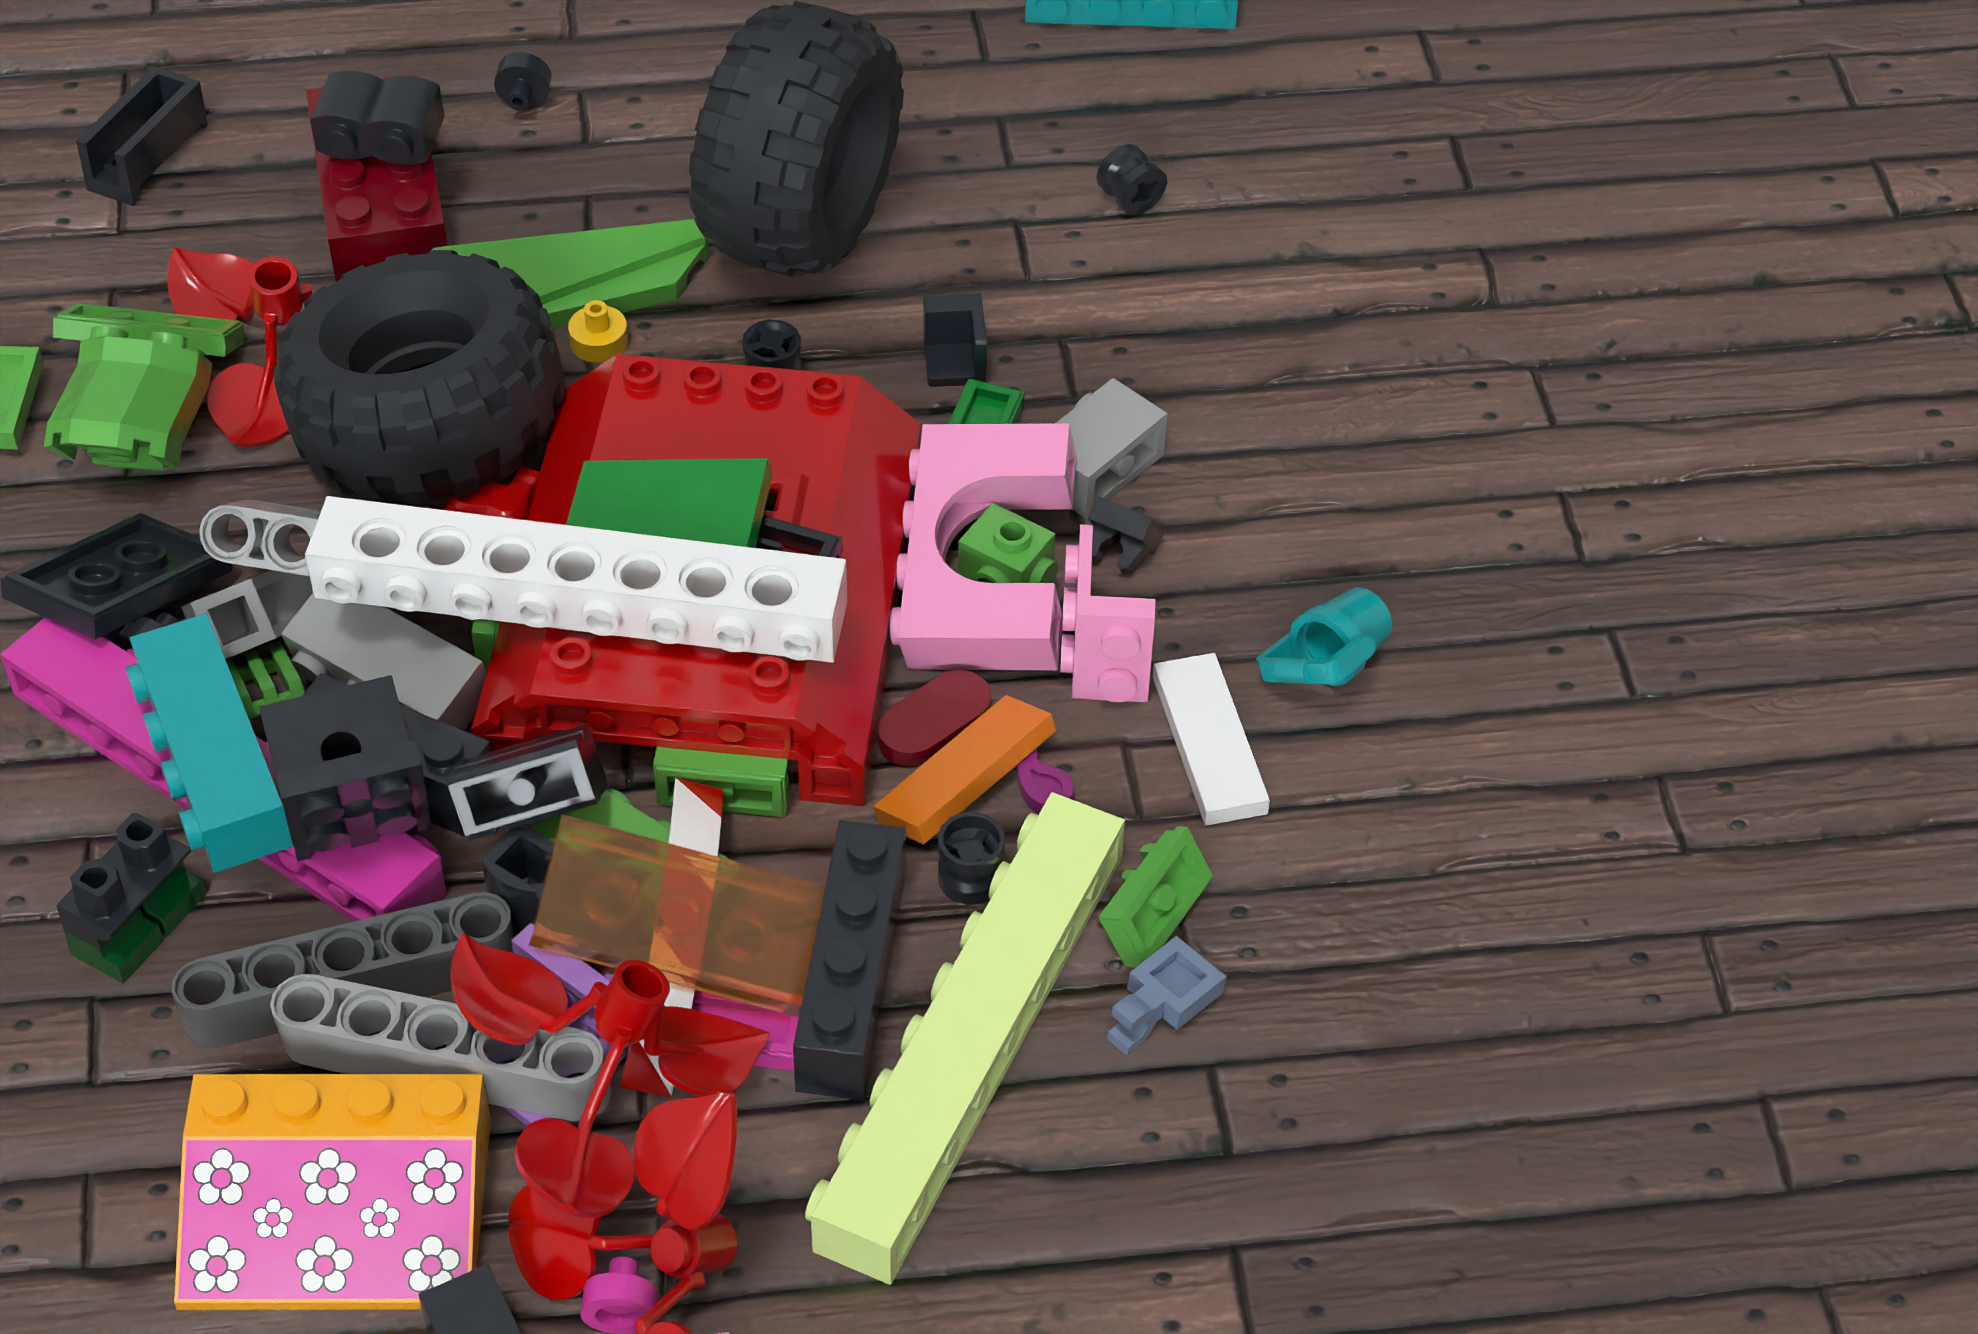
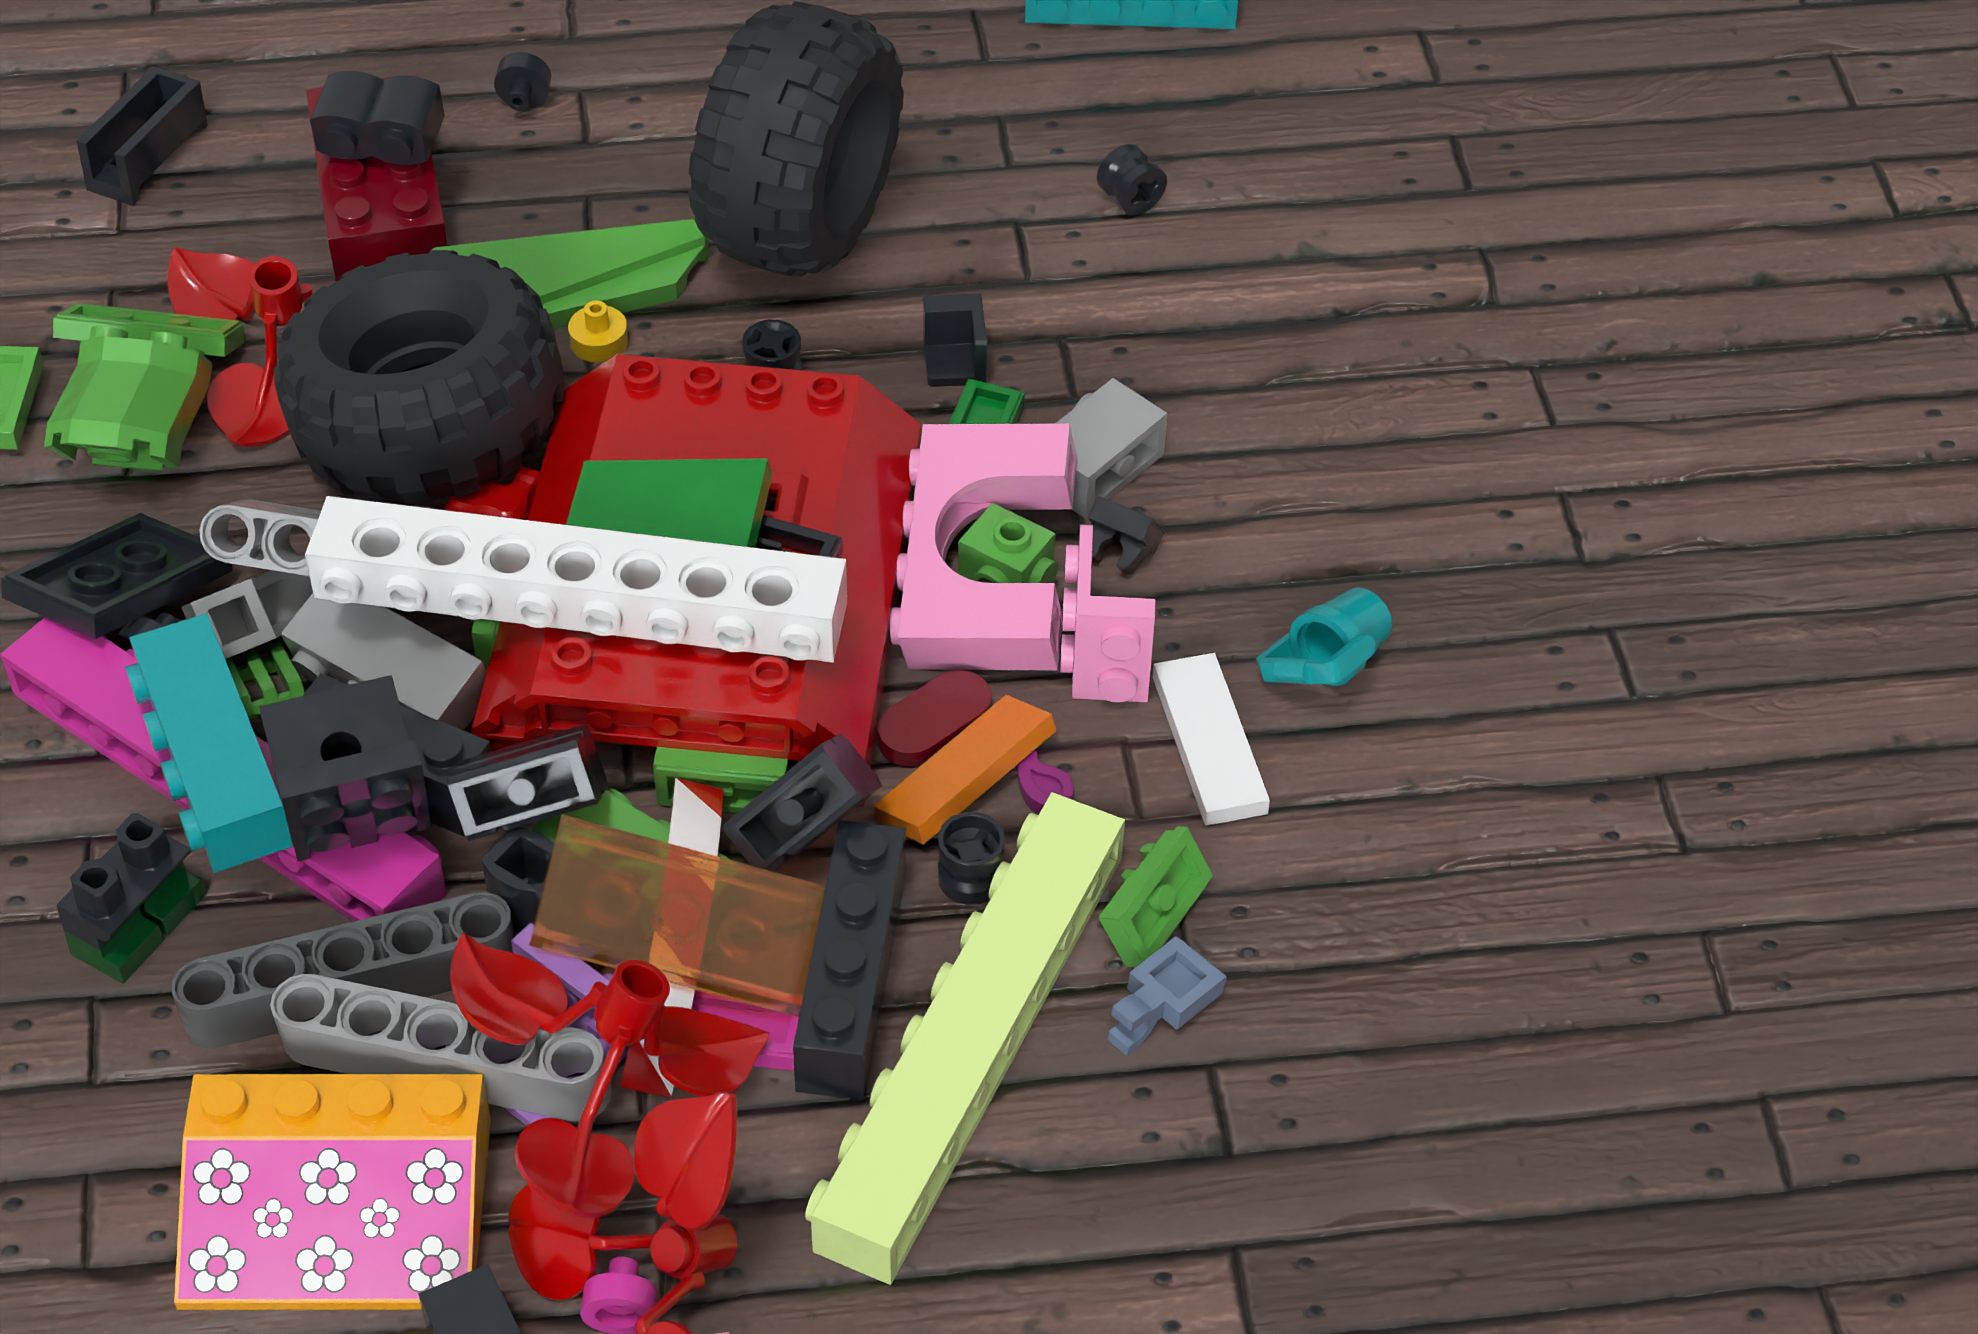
none -> black brick [722,734,882,879]

